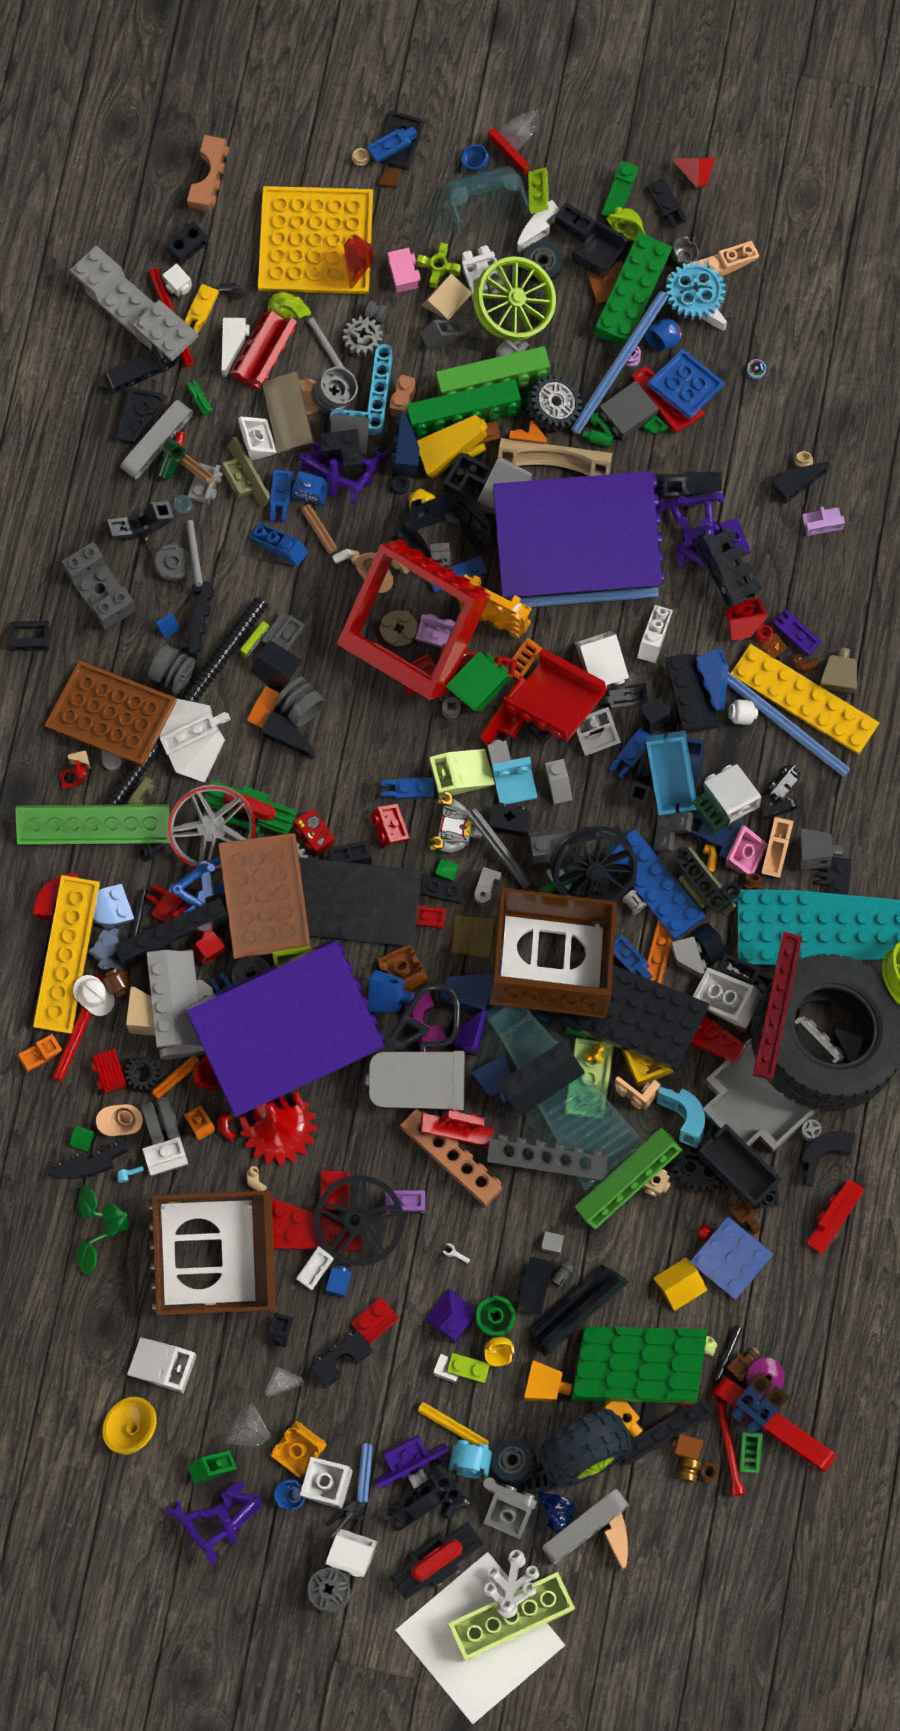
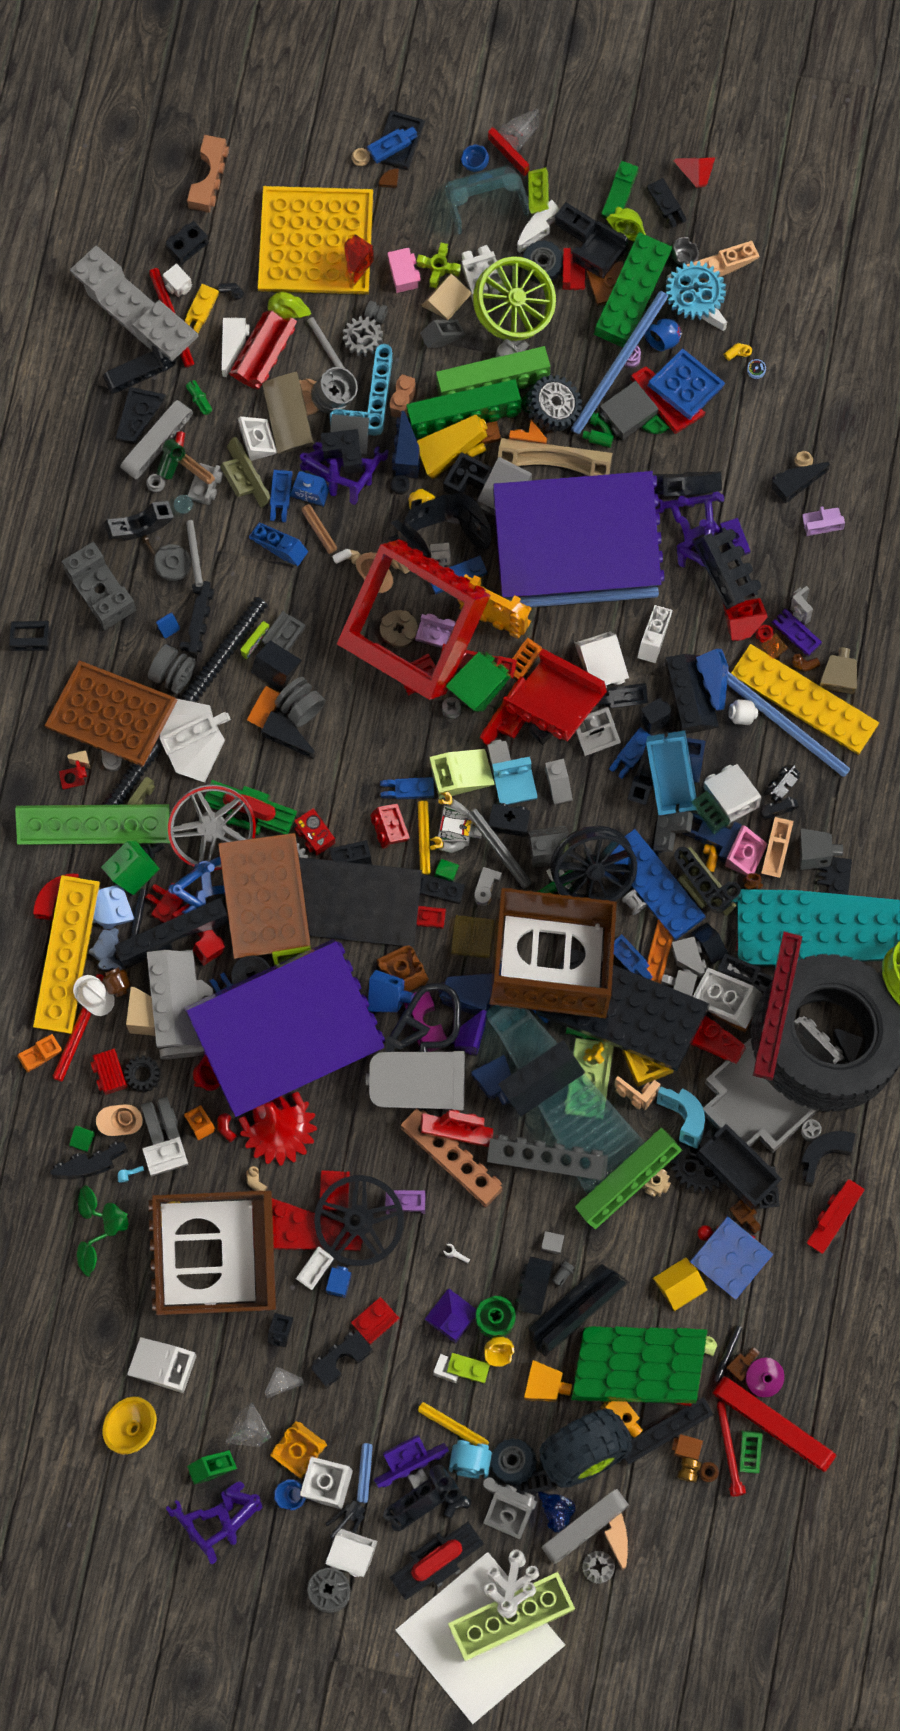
orange axle [152,1055,200,1099] -> none
dark blue hips [731,1372,789,1434] -> none
none -> green slope [101,841,160,895]
none -> light grey plate [146,474,165,492]
none -> yellow axle [418,801,430,875]
none -> red panel [563,248,585,290]
none -> light grey gear [583,1551,615,1583]
none -> light grey brick [661,969,697,996]
none -> yellow arm [724,343,752,361]
none -> light grey bracket [790,586,813,626]

